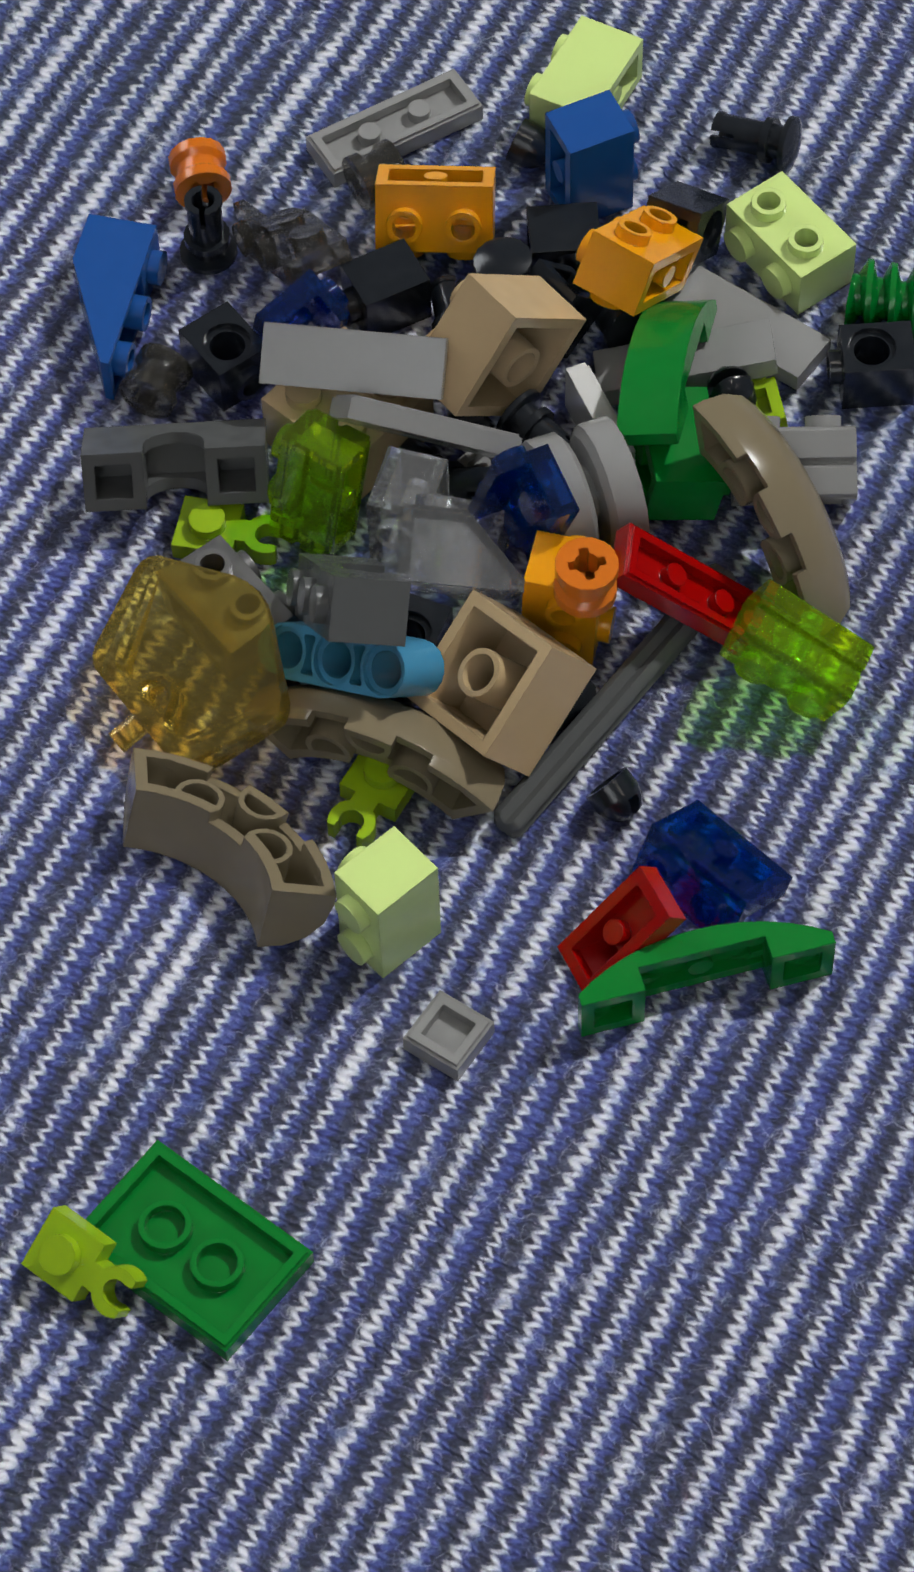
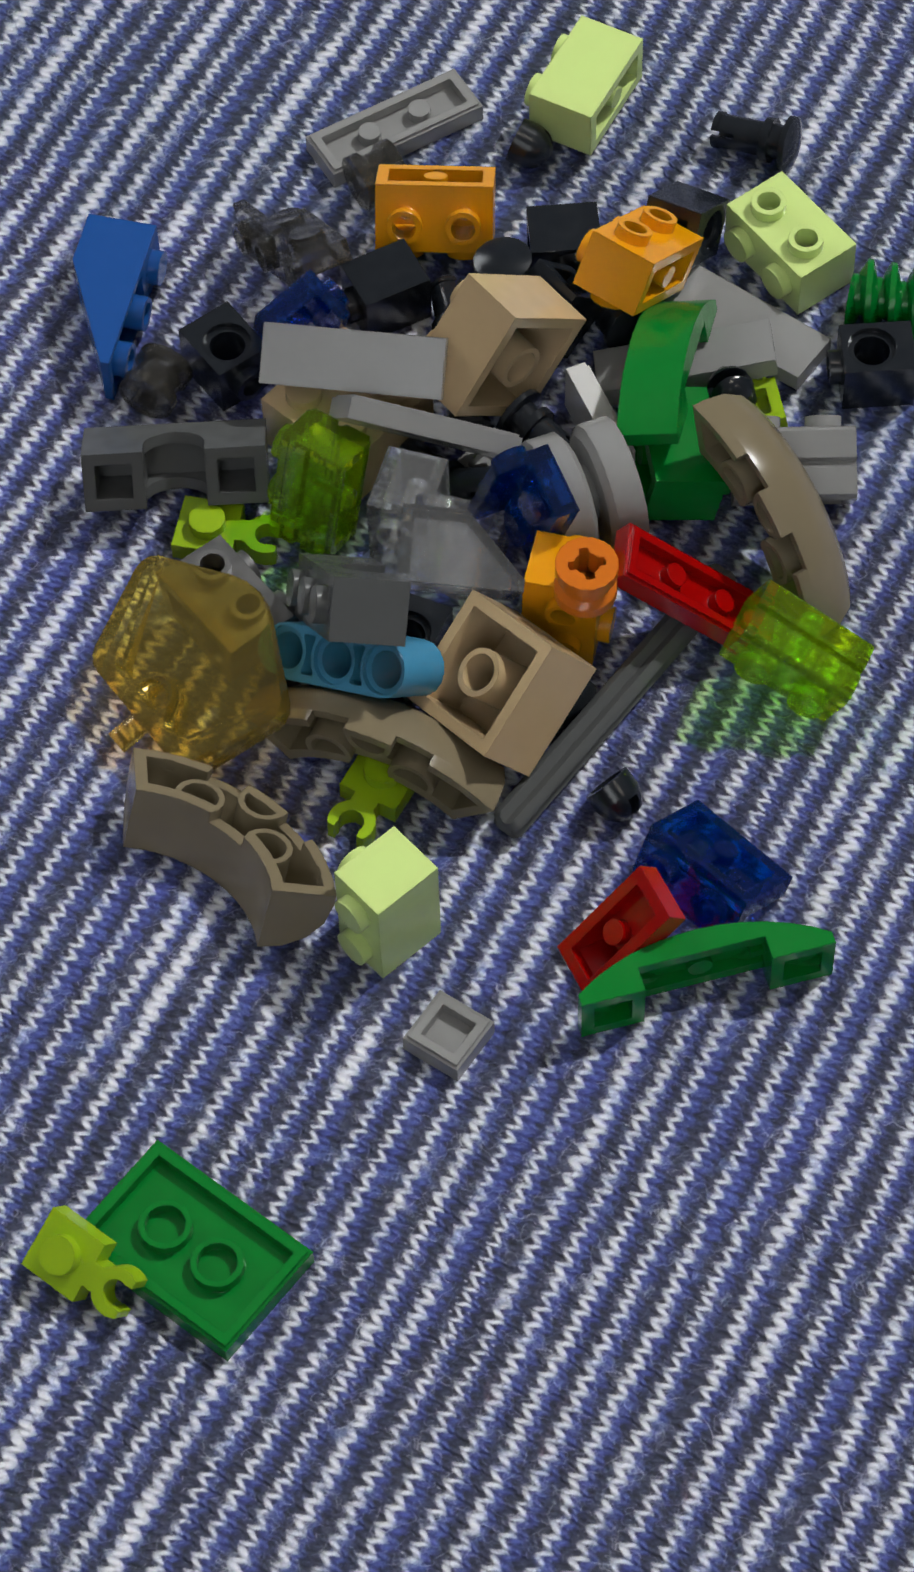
orange wheel [168,137,232,207] -> none
black pin [180,185,238,275] -> none
blue brick [545,90,640,219] -> none

